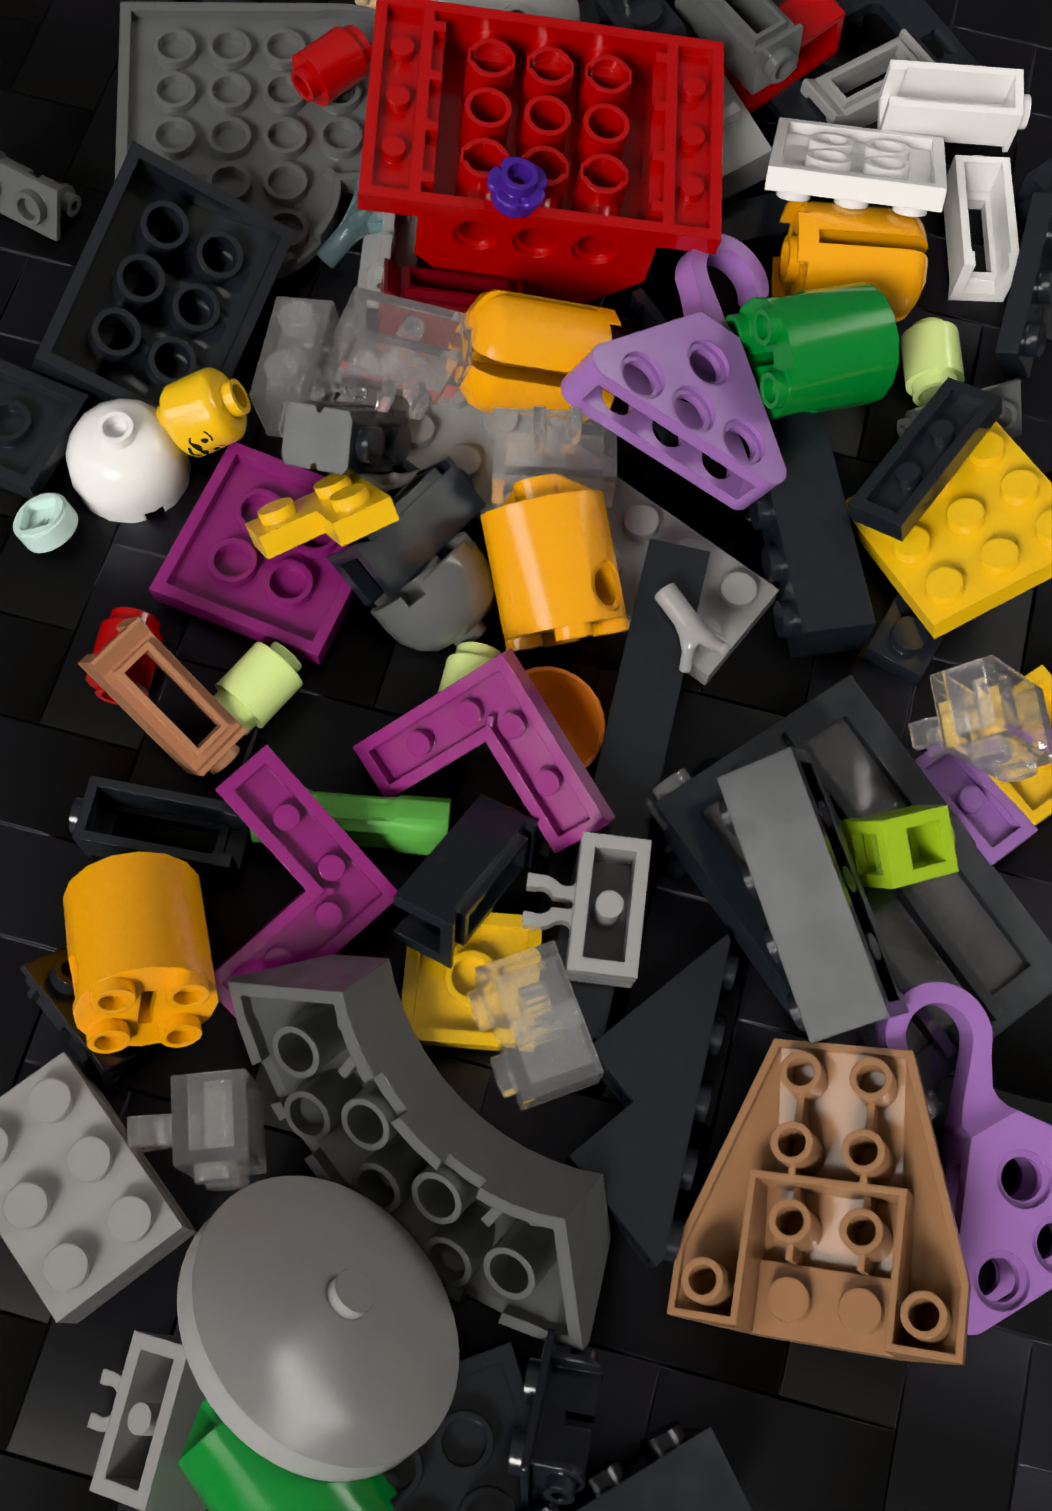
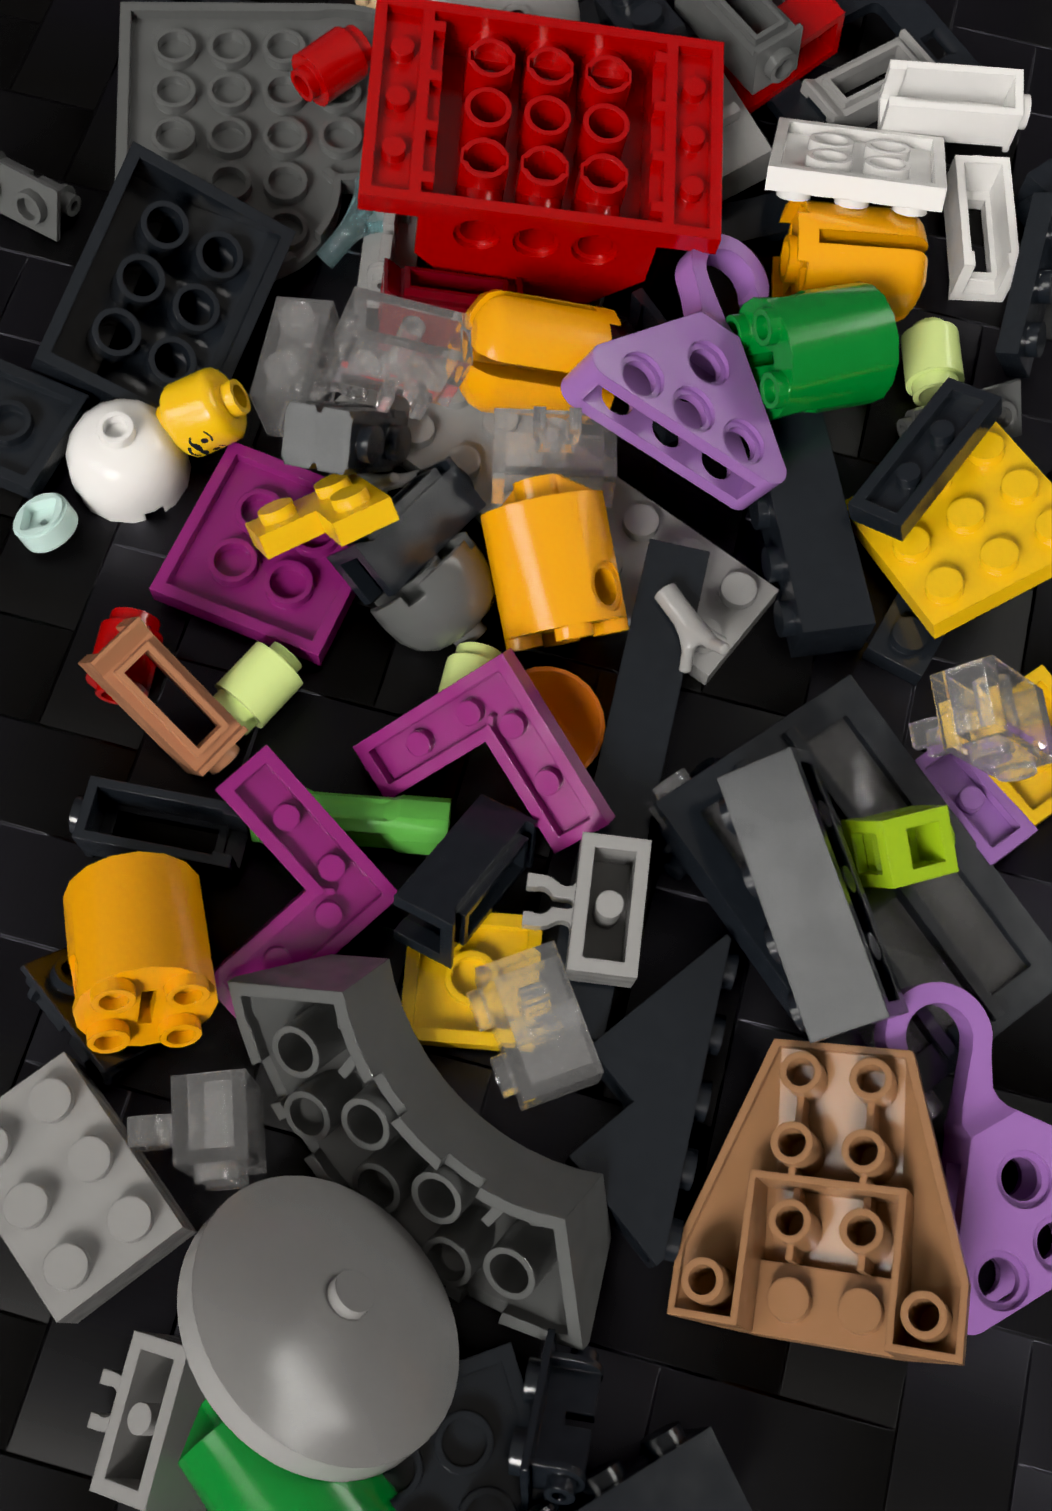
dark purple plate [487,157,548,218] -> none

